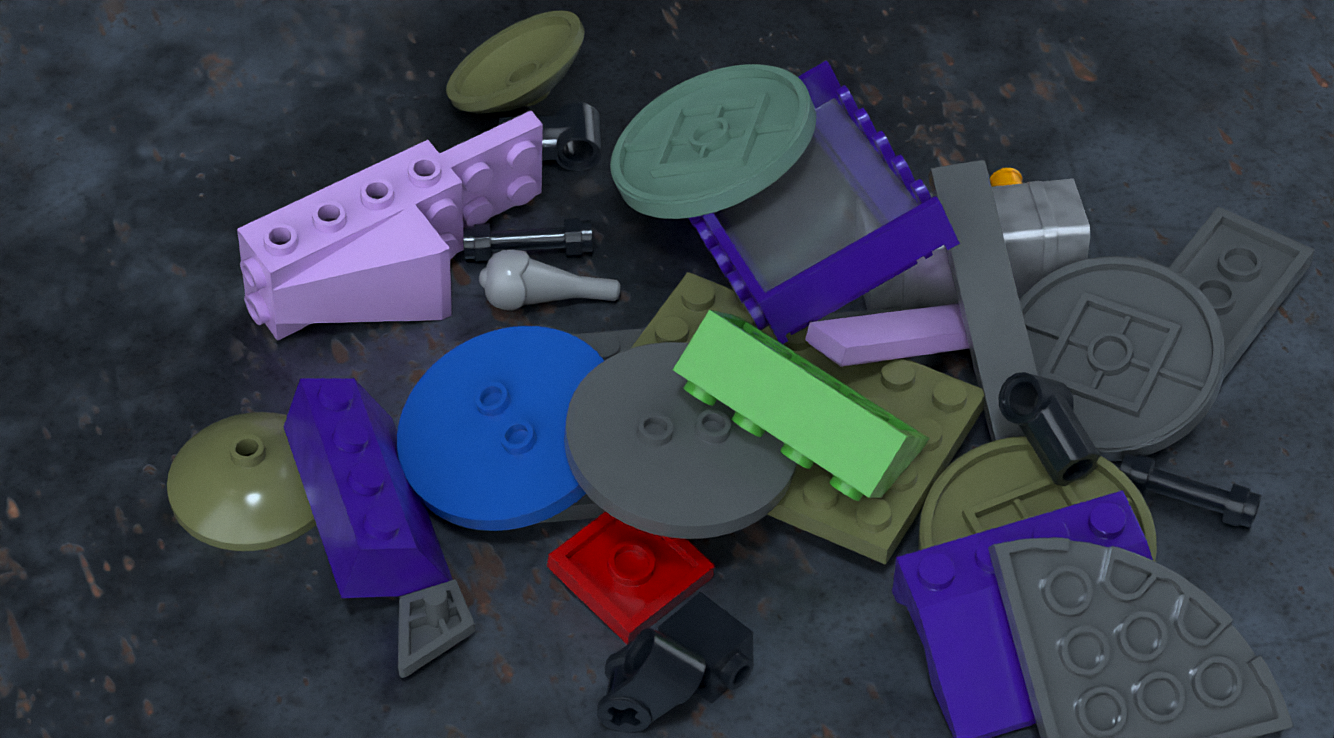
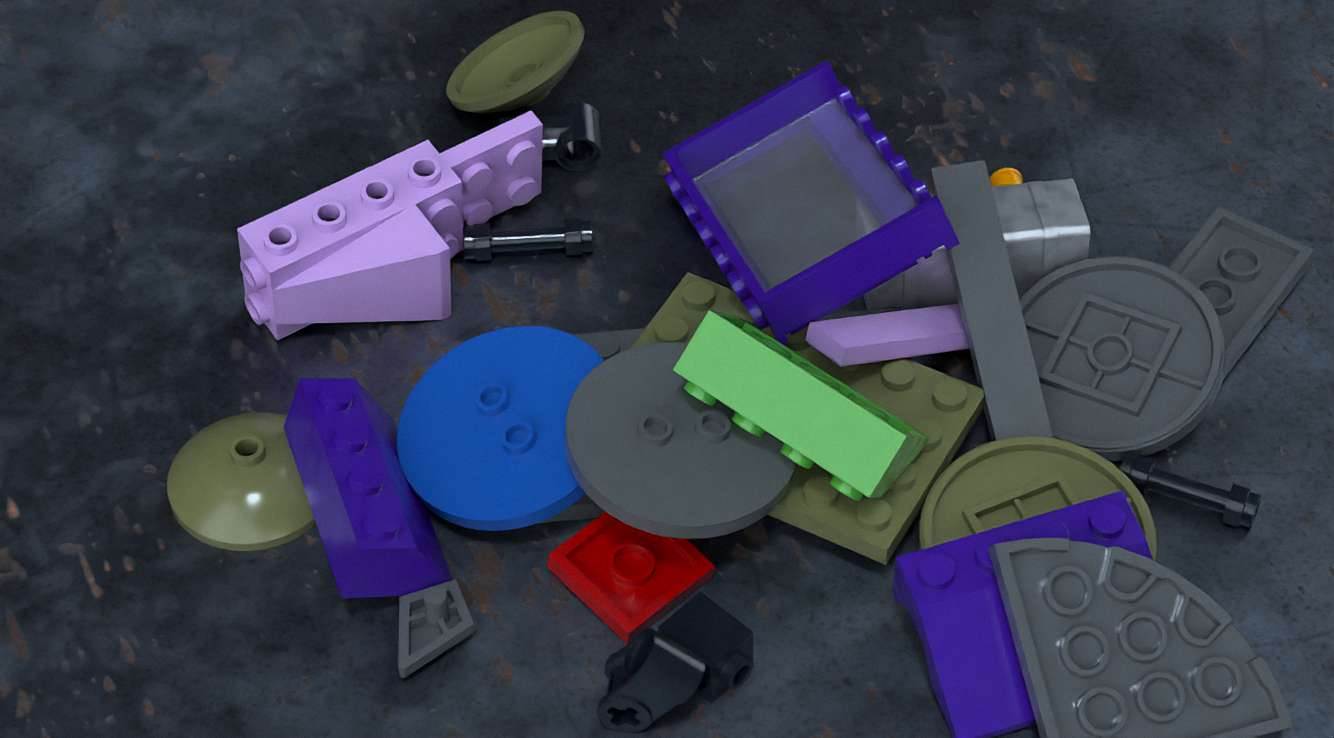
light grey piece [479,250,620,311] -> none
sand green plate [611,64,816,219] -> none
black piece [998,372,1101,486] -> none

